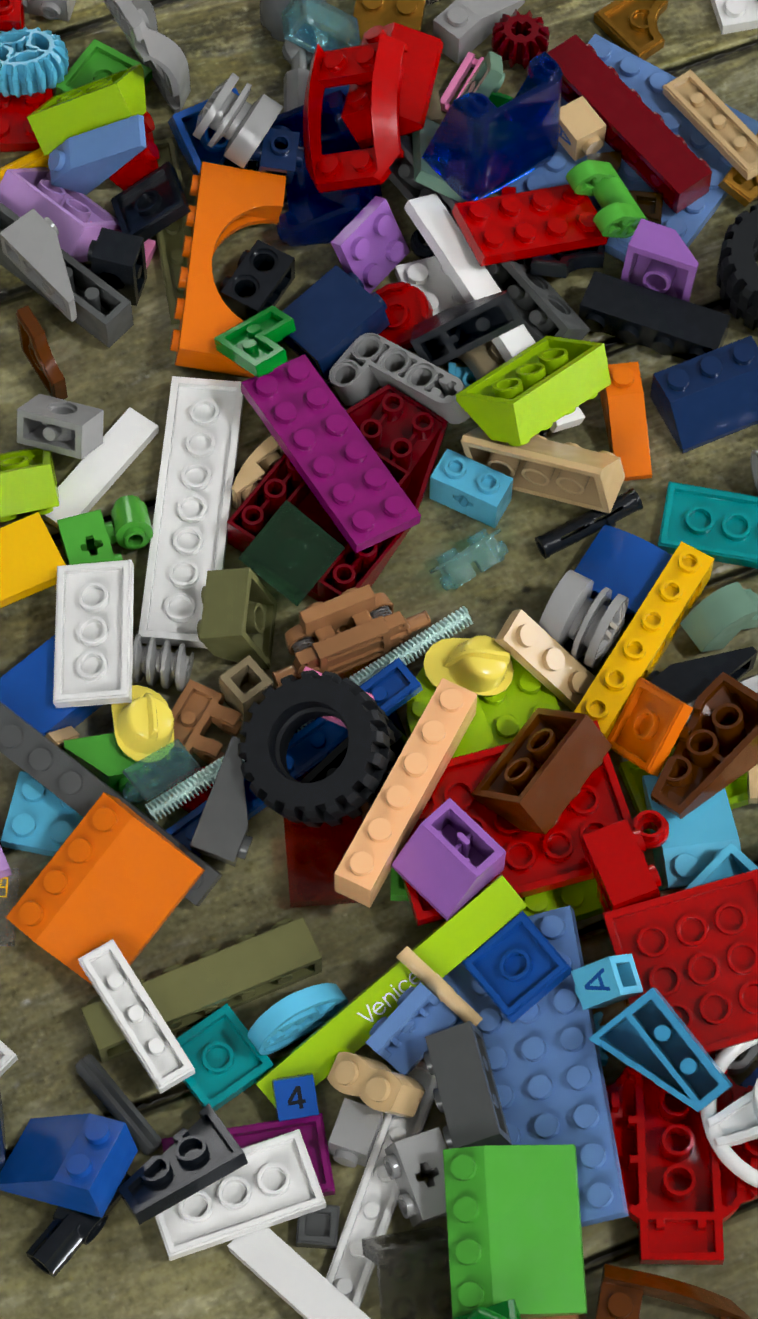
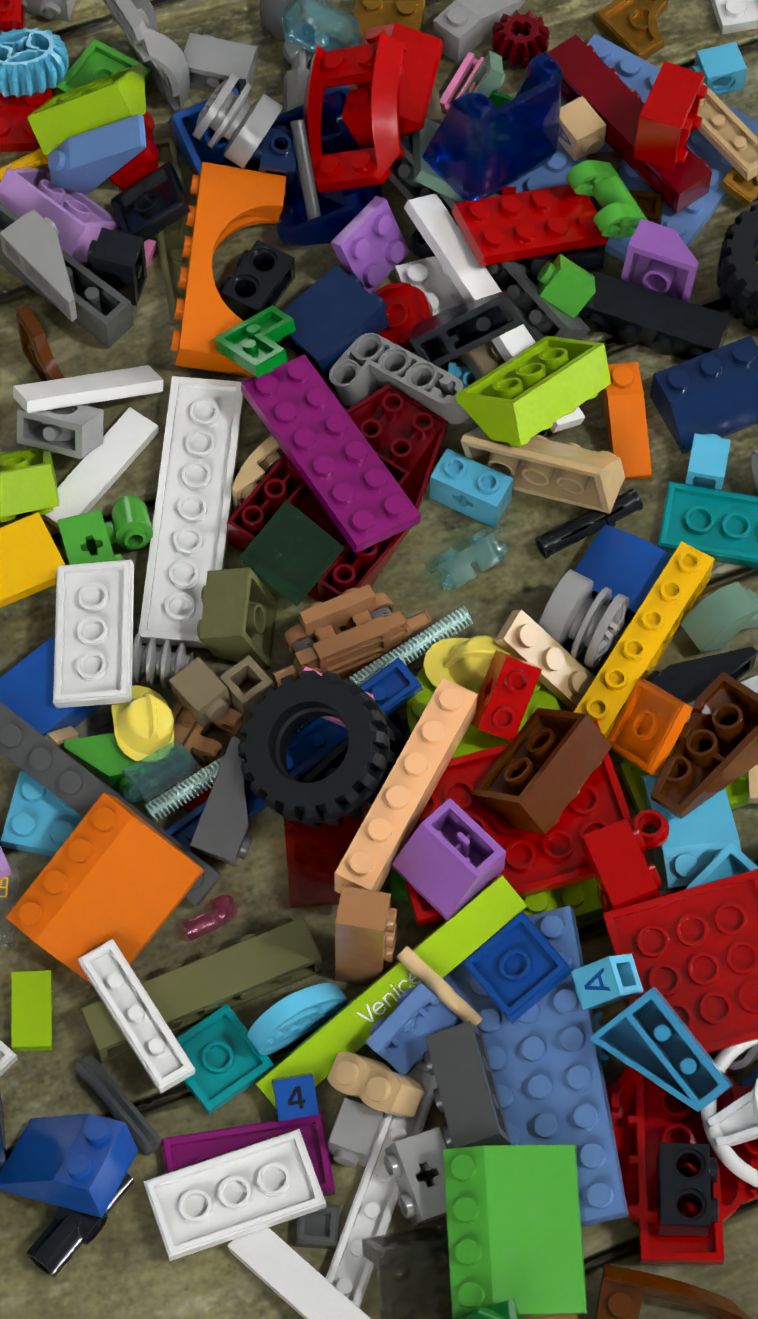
black wing [118,1103,248,1225] -> none
none -> lime tile [11,970,53,1052]
none -> white tile [13,365,163,413]
none -> dark tan brick [169,657,232,727]
none -> light grey brick [183,33,258,99]
none -> clear pink arm [184,894,238,940]
none -> dark grey bar [290,120,323,228]
none -> medium nougat brick [335,885,398,986]
none -> red brick [470,650,542,741]
none -> bright green brick [537,254,596,319]
none -> red container [633,61,708,171]
none -> black brick [656,1143,719,1237]
none -> medium azure brick [685,433,731,490]
none -> medium azure brick [691,42,747,96]

